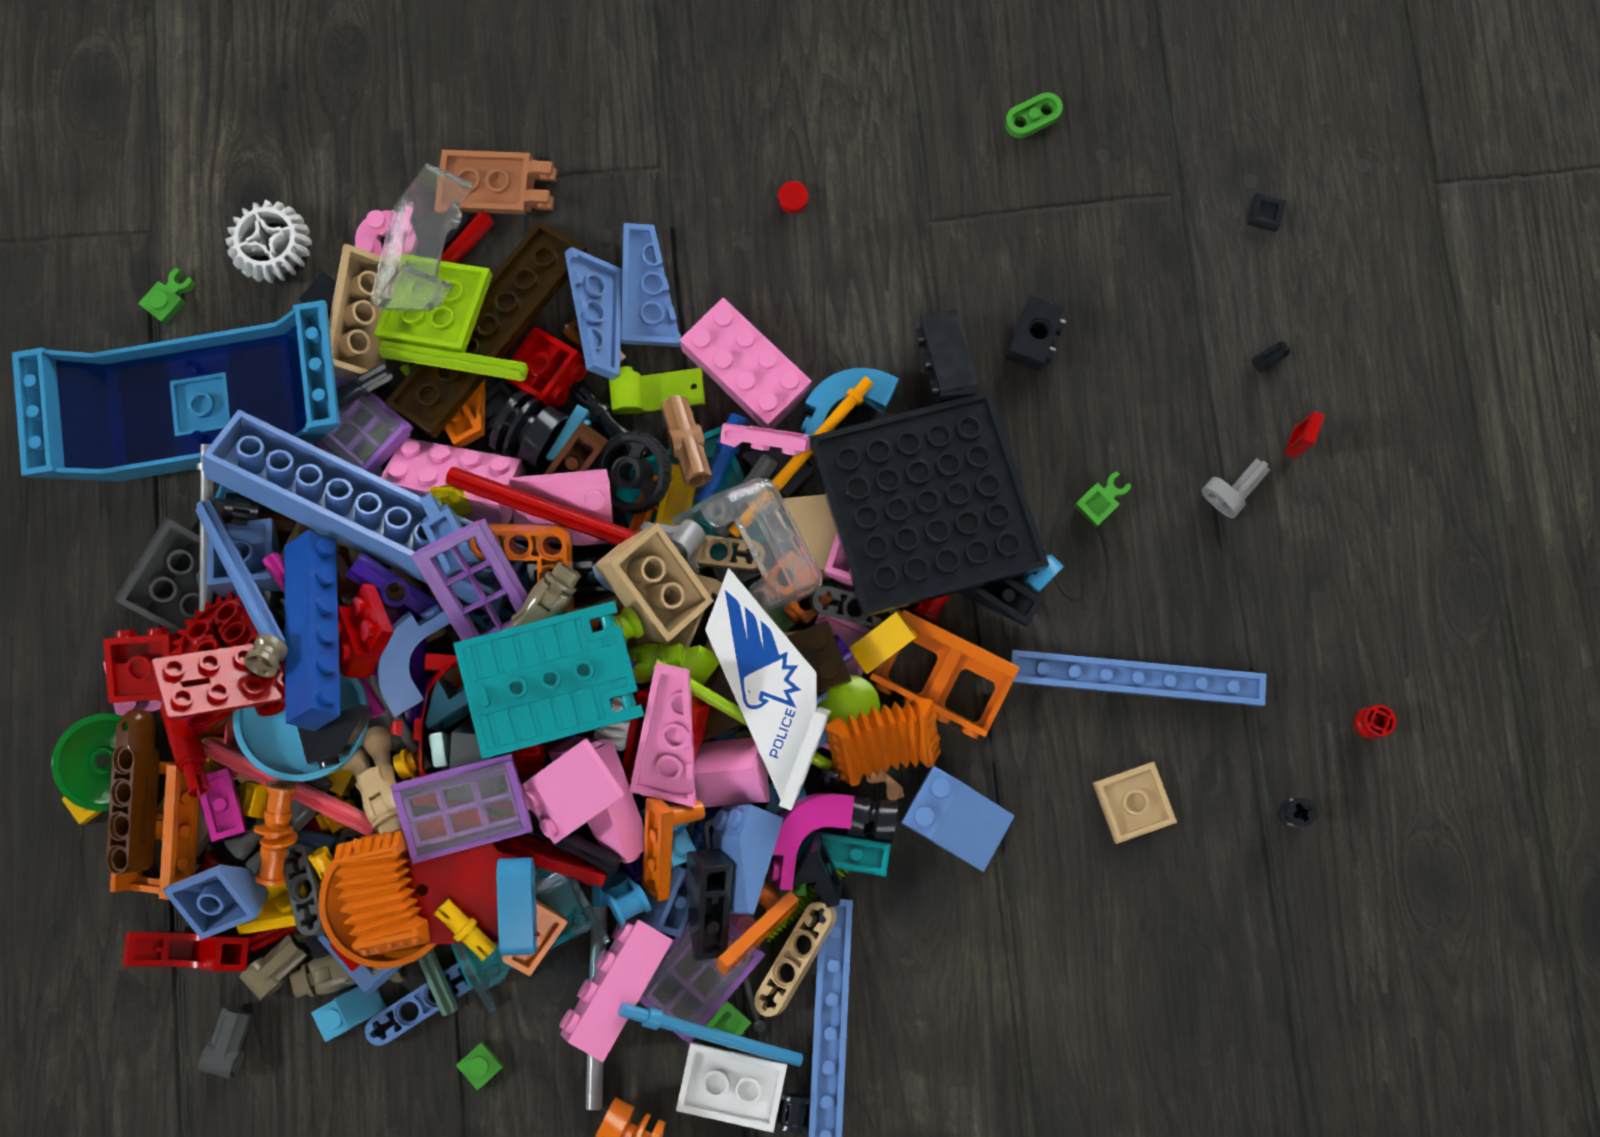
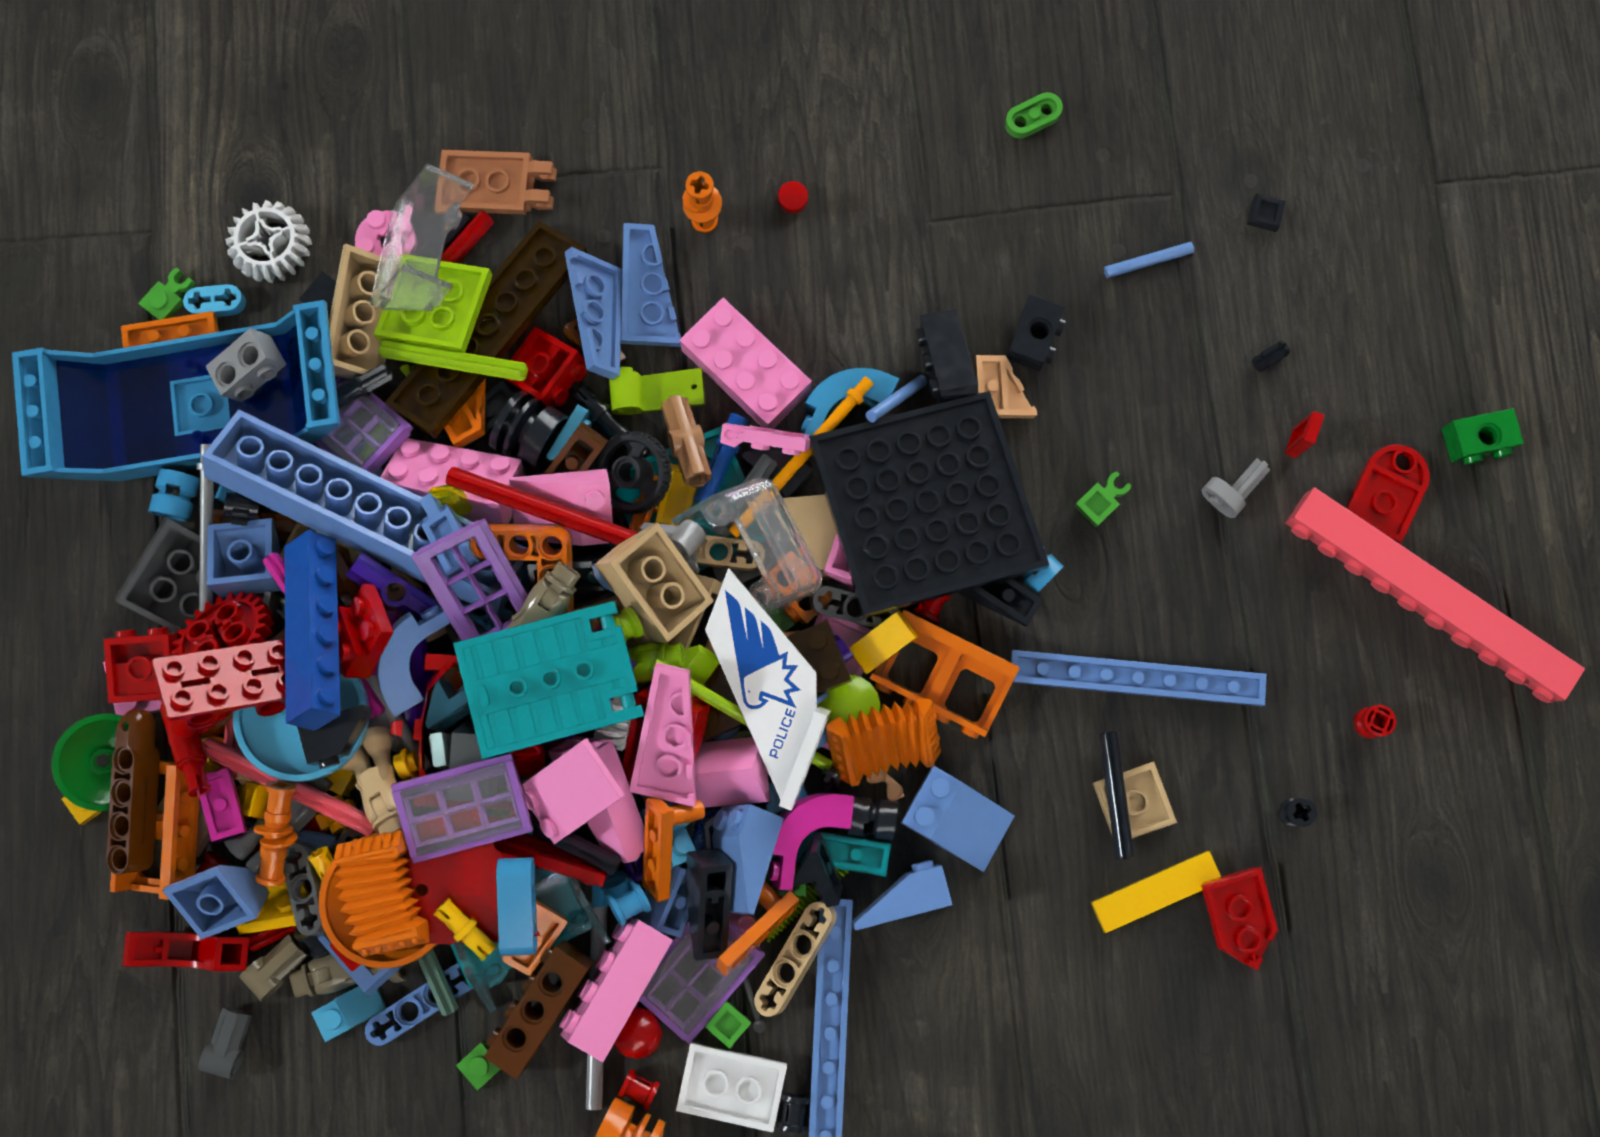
medium blue axle [195,499,285,643] -> none
dark tan wheel [244,634,288,677] -> none
dark azure bar [618,1003,803,1067] -> none
none -> orange plate [121,311,219,348]
none -> dark azure wheel [148,469,200,522]
none -> medium azure beam [183,284,246,317]
none -> light grey brick [206,328,287,402]
none -> reddish brown brick [484,939,596,1080]
none -> red hair [614,1006,663,1060]
none -> red bush [618,1069,661,1111]
none -> orange piece [682,171,722,233]
none -> medium blue slope [852,860,953,931]
none -> medium blue bar [866,375,927,422]
none -> light nougat wing [973,355,1037,418]
none -> yellow tile [1090,851,1221,933]
none -> black axle [1099,731,1134,860]
none -> medium blue bar [1104,241,1194,278]
none -> red tile [1201,867,1278,971]
none -> coral brick [1285,487,1585,703]
none -> red tile [1345,444,1430,544]
none -> green brick [1441,408,1524,465]

